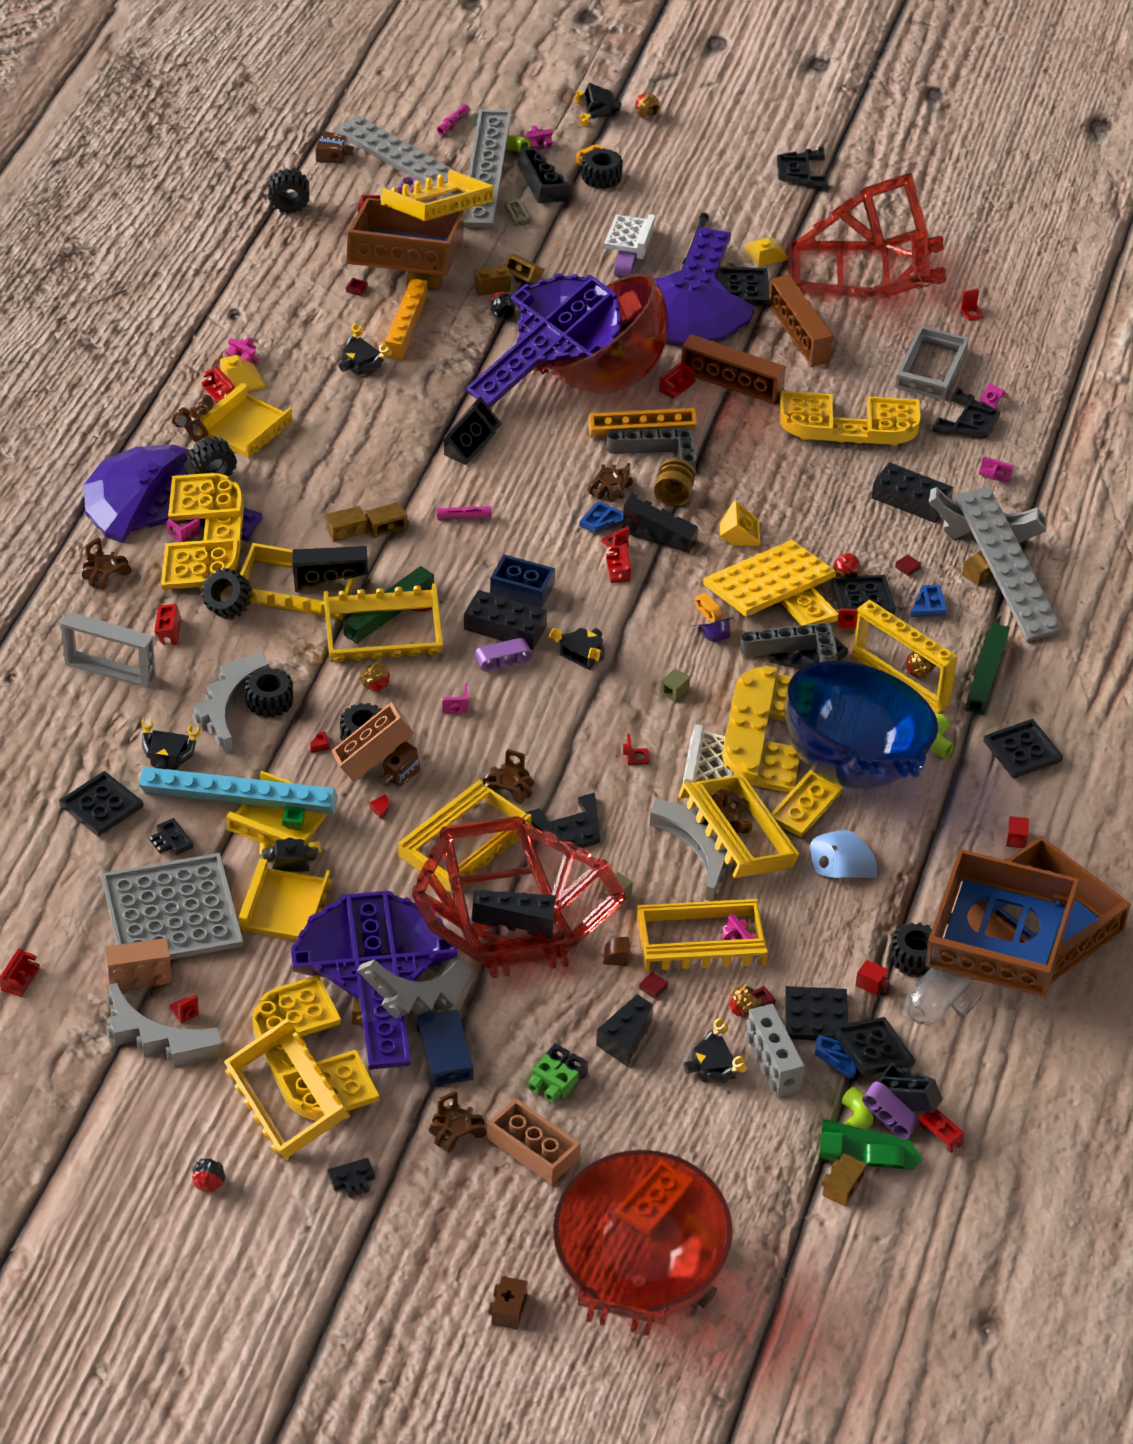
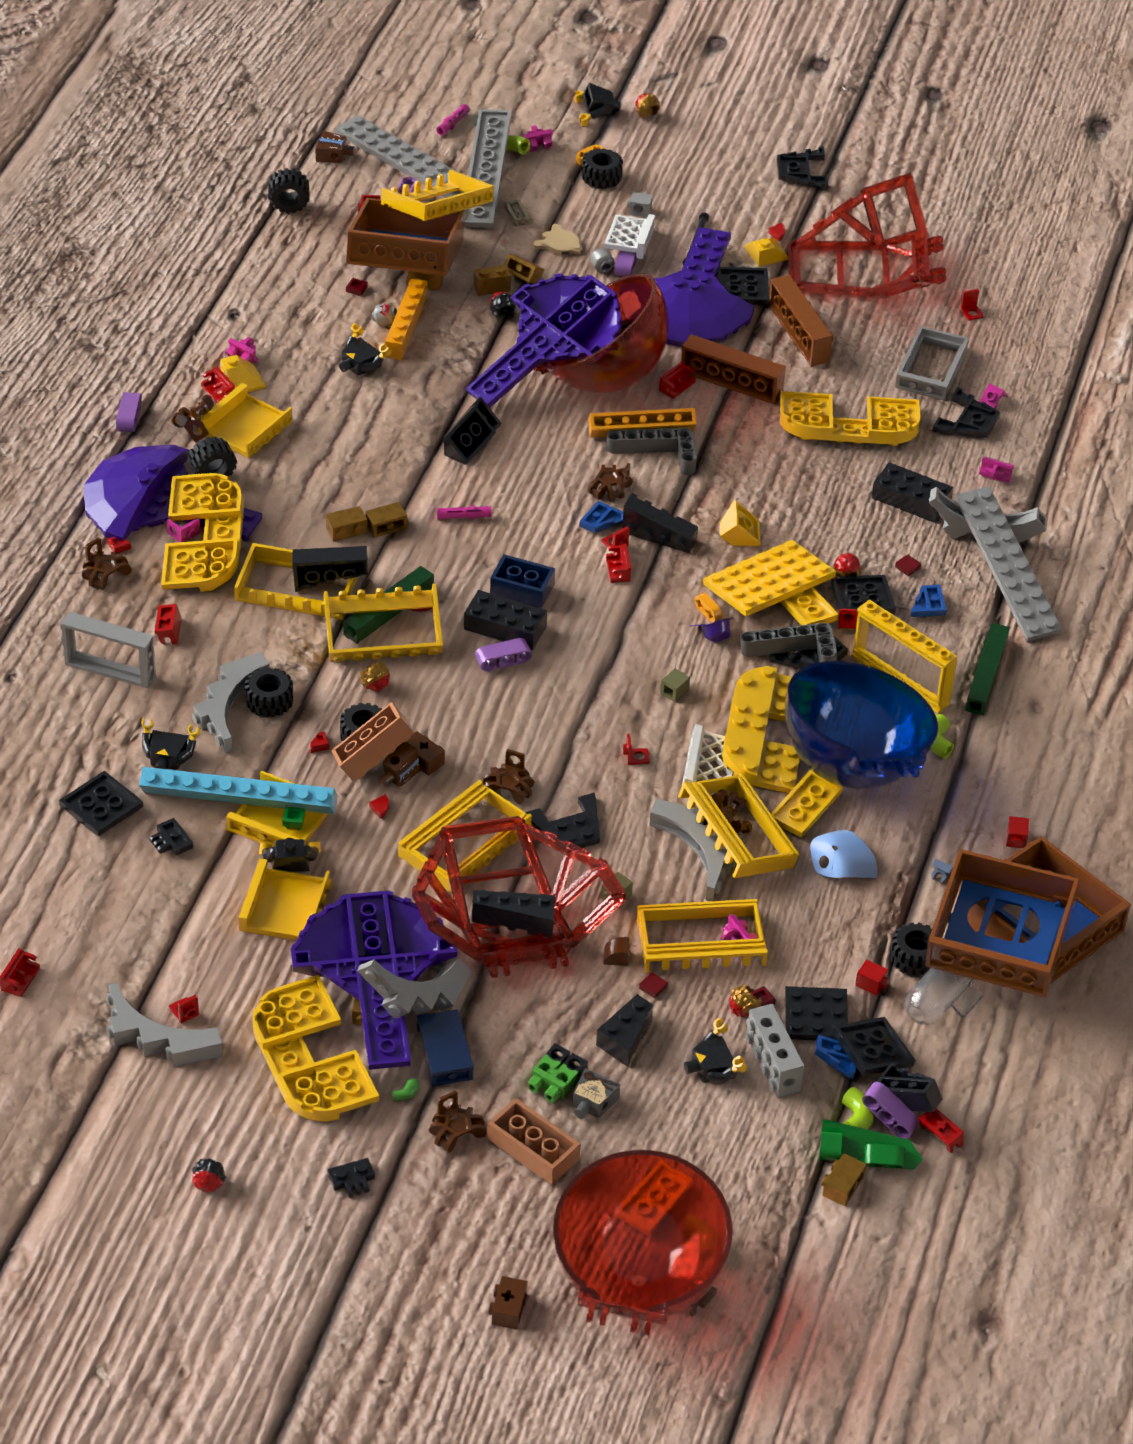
light grey plate [101,853,244,960] -> none
nougat brick [105,938,172,991] -> none
black tyre [201,568,253,619] -> none
yellow window [224,1018,351,1161] -> none
dark pink bracket [442,683,468,713] -> none
black wedge [517,147,572,203] -> none
black torso [549,628,605,670] -> none
pearl gold wheel [654,458,696,507] -> none
pearl gold piece [906,650,936,679] -> none
pearl gold brick [962,551,994,586] -> none
black plate [983,719,1063,779] -> none
none -> red tile [107,537,131,554]
none -> medium lavender beam [116,392,142,432]
none -> light grey head [372,303,398,326]
none -> bright green arm [392,1078,419,1102]
none -> reddish brown brick [406,731,445,776]
none -> tan tile [533,224,582,255]
none -> dark grey torso [573,1068,620,1119]
none -> light grey head [590,248,615,273]
none -> light grey brick [627,192,653,218]
none -> red tile [768,223,785,241]
none -> sand blue tile [931,858,953,884]

